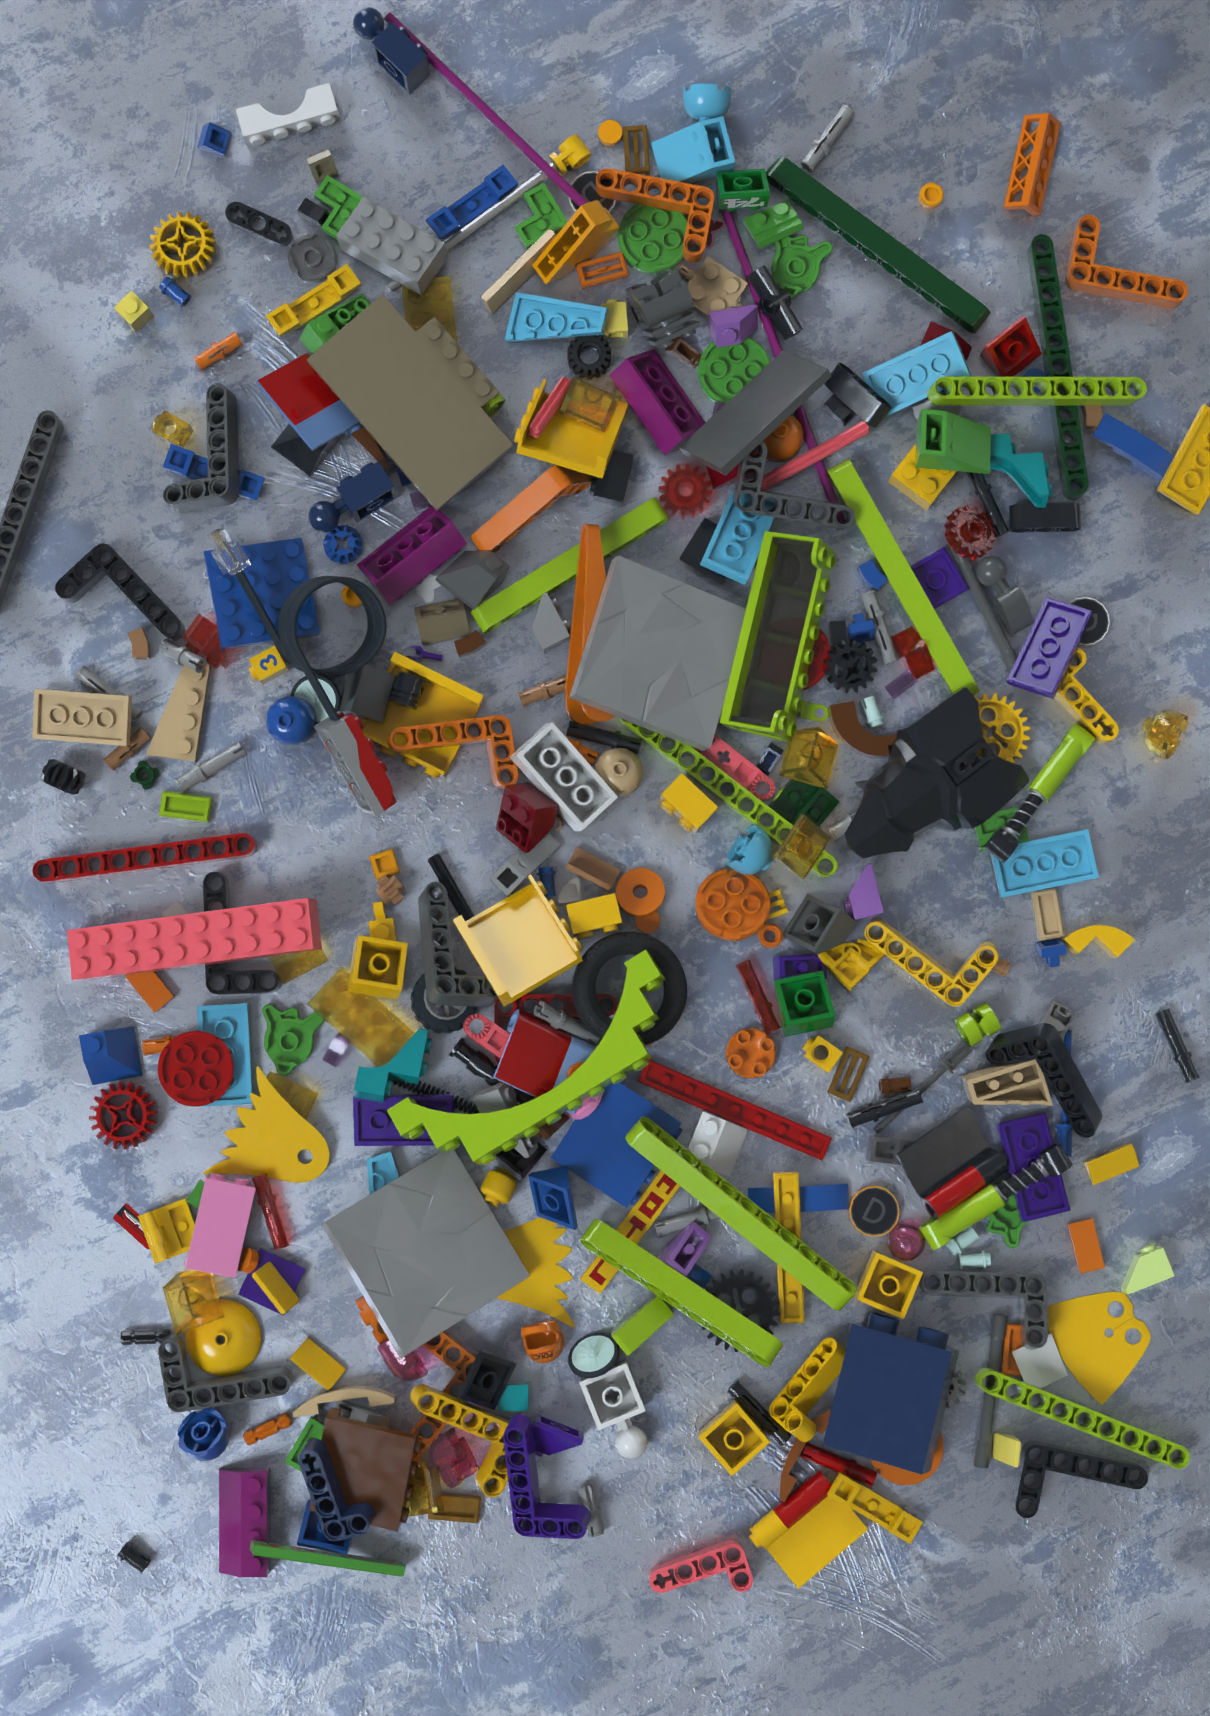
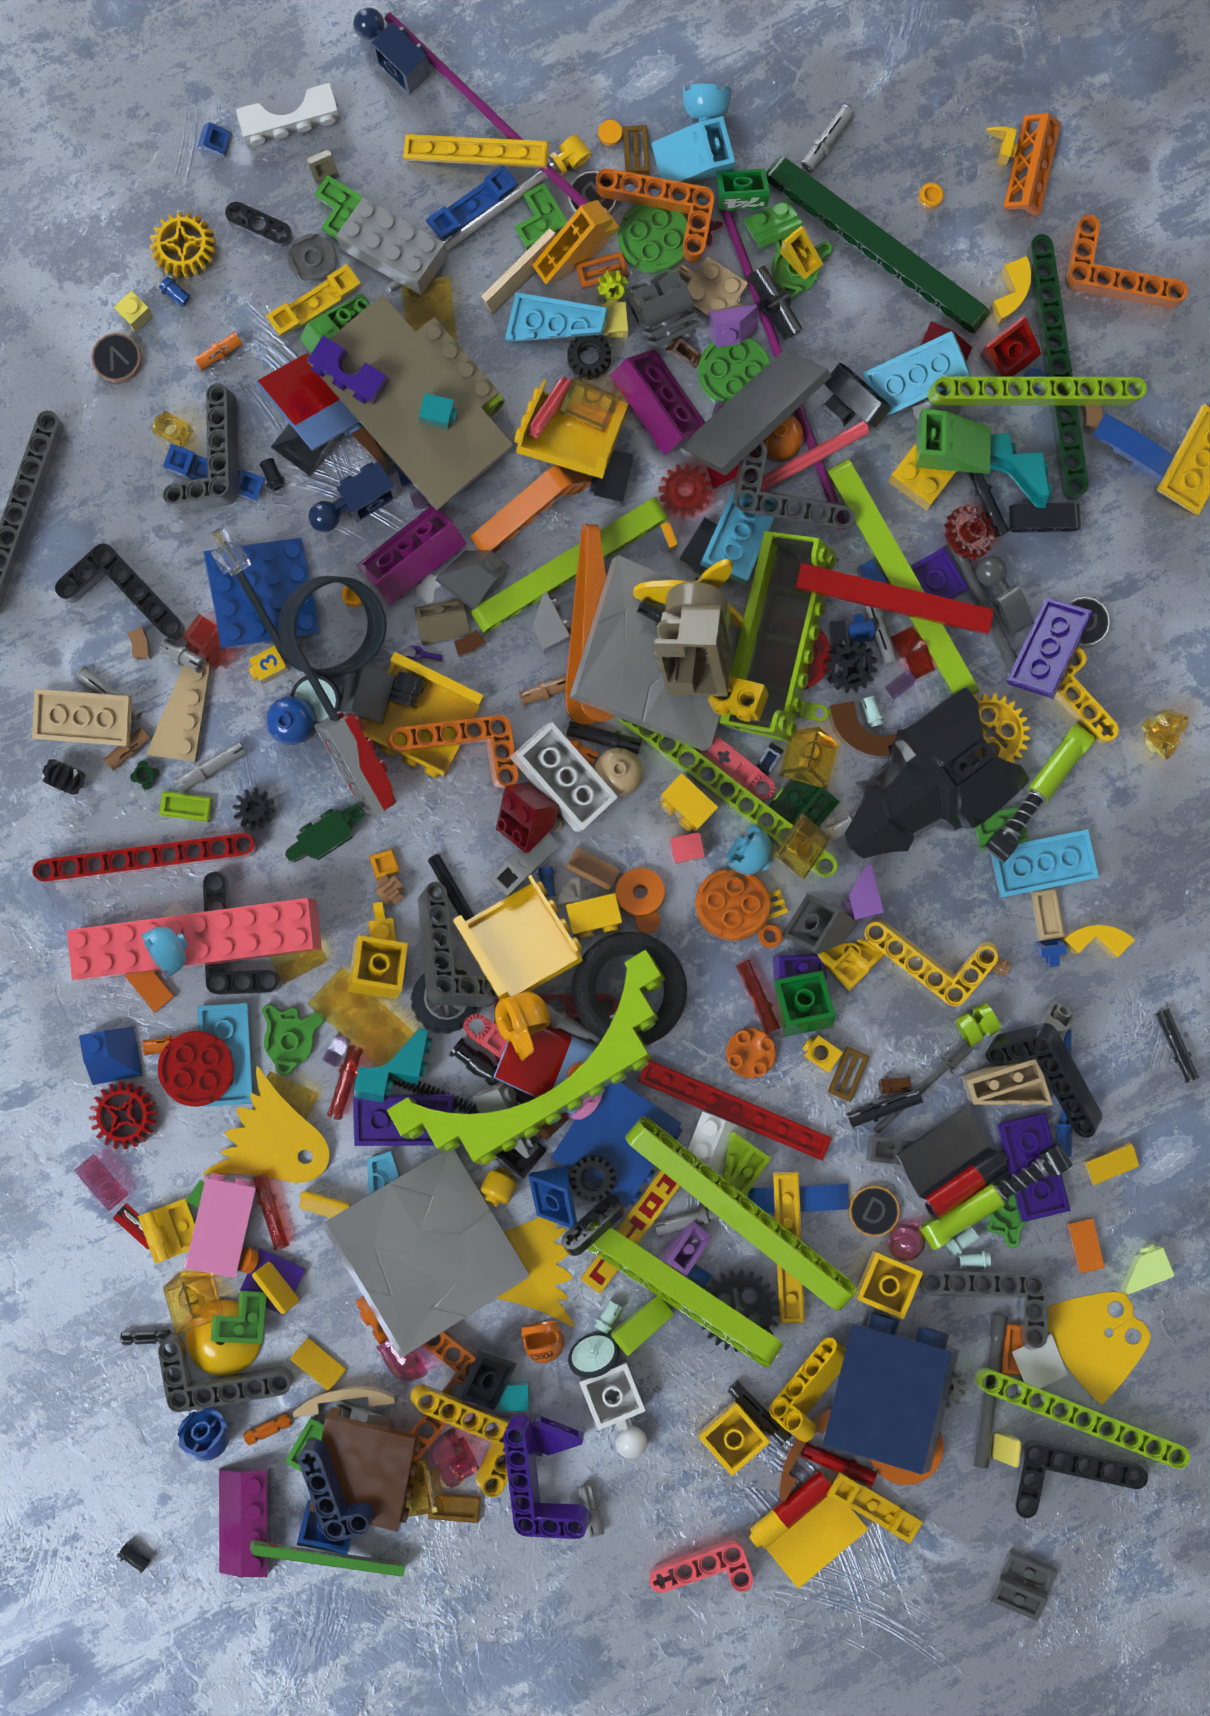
black piece [297,197,330,227] -> none
blue gear [323,524,363,564] -> none
none -> clear pink slope [74,1154,129,1211]
none -> black tile [91,333,142,383]
none -> medium azure cylinder [141,927,188,979]
none -> bright green plate [210,1291,267,1344]
none -> black gear [232,788,276,830]
none -> black pin [259,458,285,491]
none -> dark green hinge [285,804,366,863]
none -> yellow slope [299,1190,352,1218]
none -> dark purple arch [307,335,390,405]
none -> clear red pin [327,1045,363,1120]
none -> yellow tile [403,134,549,168]
none -> teal brick [419,393,458,429]
none -> light orange piece [494,992,550,1061]
none -> black beam [561,1196,625,1256]
none -> black tyre [570,1155,616,1202]
none -> light aqua pin [594,1300,623,1334]
none -> neon yellow gear [597,270,628,301]
none -> dark tan brick [633,559,743,696]
none -> black pin [636,598,665,625]
none -> light orange tile [660,522,678,553]
none -> coral panel [670,833,705,864]
none -> yellow brick [708,676,769,722]
none -> lime wing [722,1131,771,1196]
none -> yellow slope [780,226,823,279]
none -> red tile [795,563,994,635]
none -> yellow plate [986,126,1018,165]
none -> yellow brick [990,256,1031,325]
none -> dark grey slope [990,1549,1058,1621]

